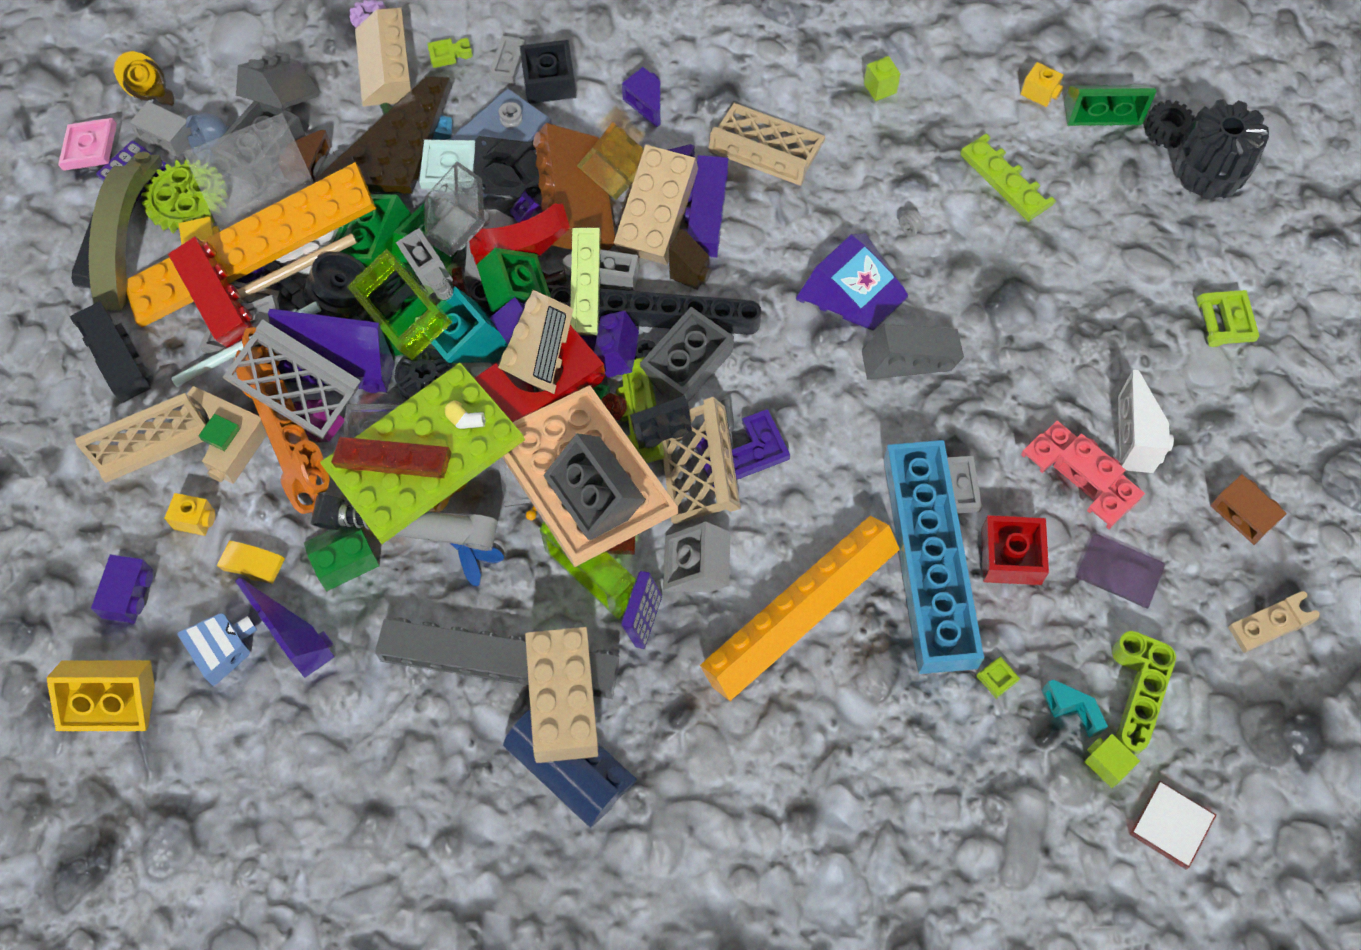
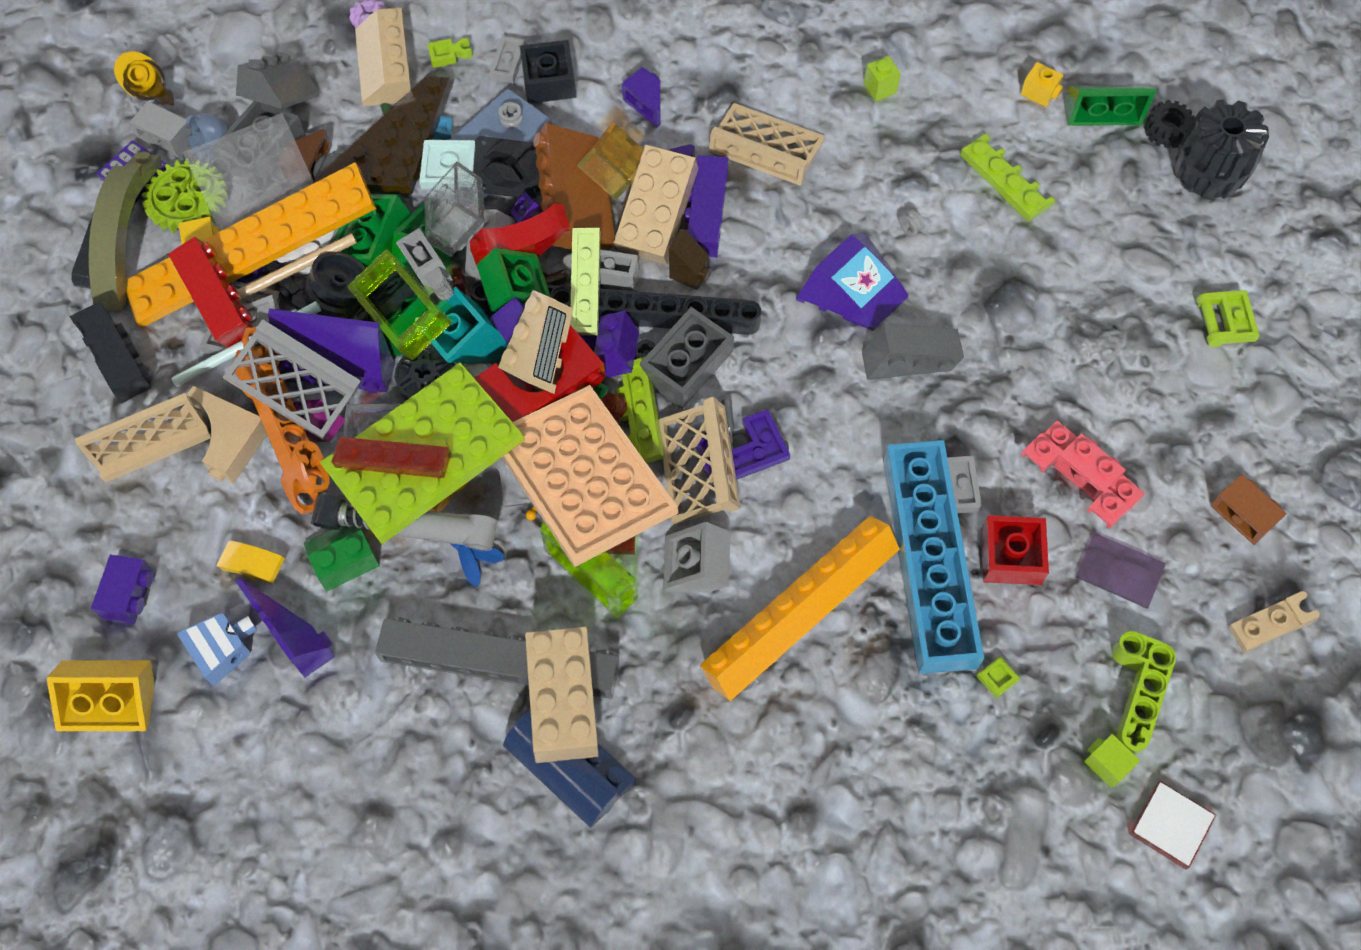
bright pink tile [58,118,117,170] -> none
yellow brick [164,493,215,536] -> none
green tile [198,413,240,452] -> none
arm [445,401,485,429] -> none
dark grey slope [543,433,646,540] -> none
dark purple tile [621,571,662,649] -> none
black plate [630,395,692,450] -> none
teal slope [1042,680,1108,738] -> none
white slope [1118,370,1174,473] -> none

